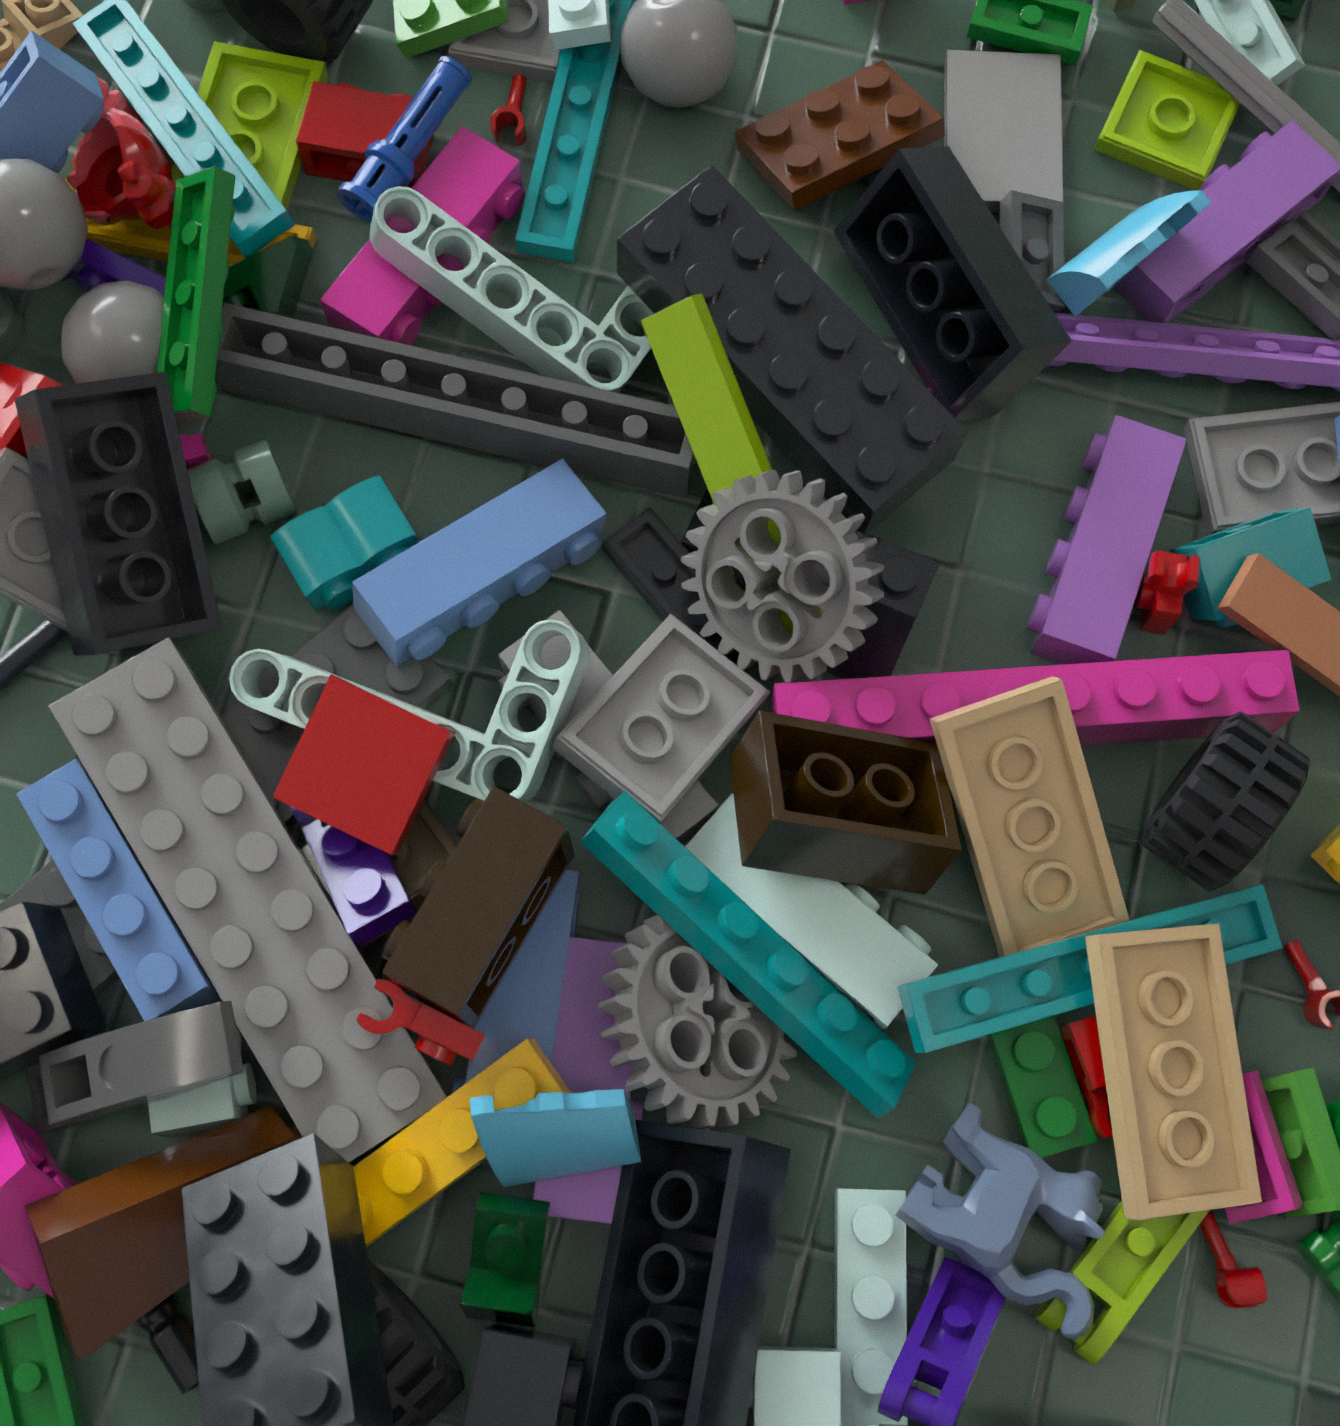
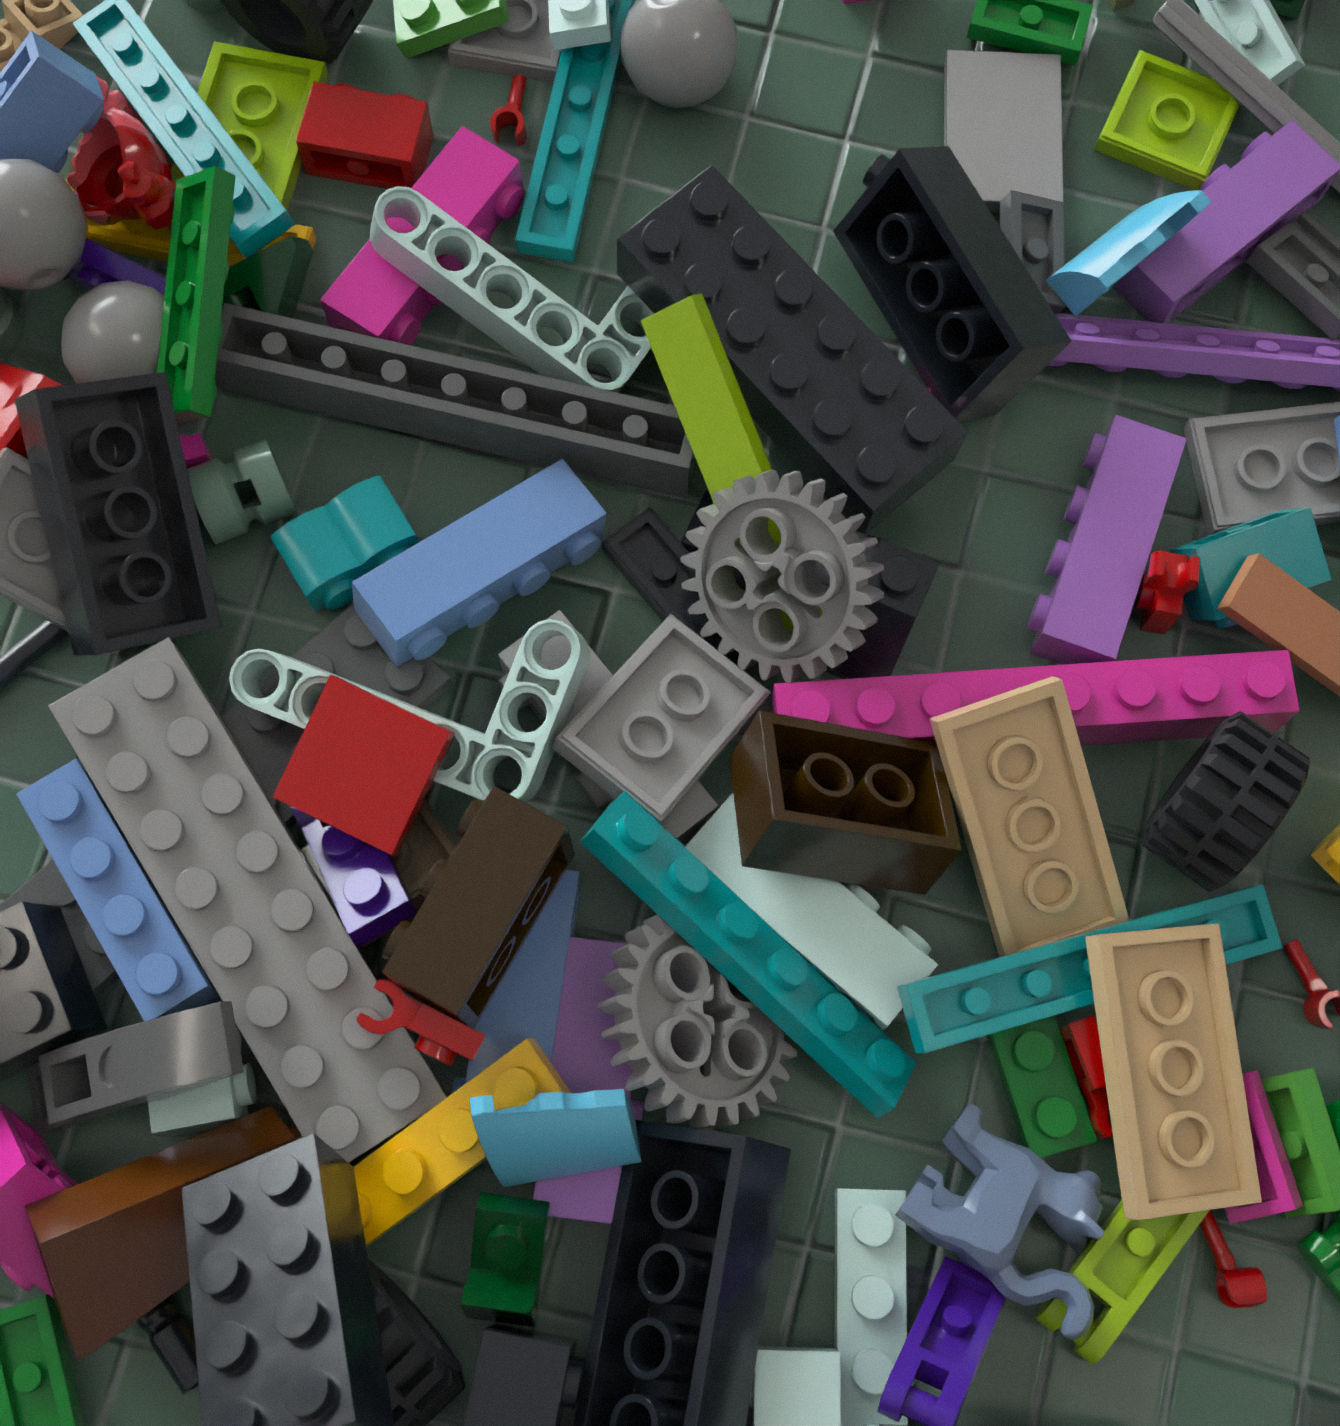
blue pin [336,56,472,224] -> none
reddish brown plate [735,60,945,211] -> none

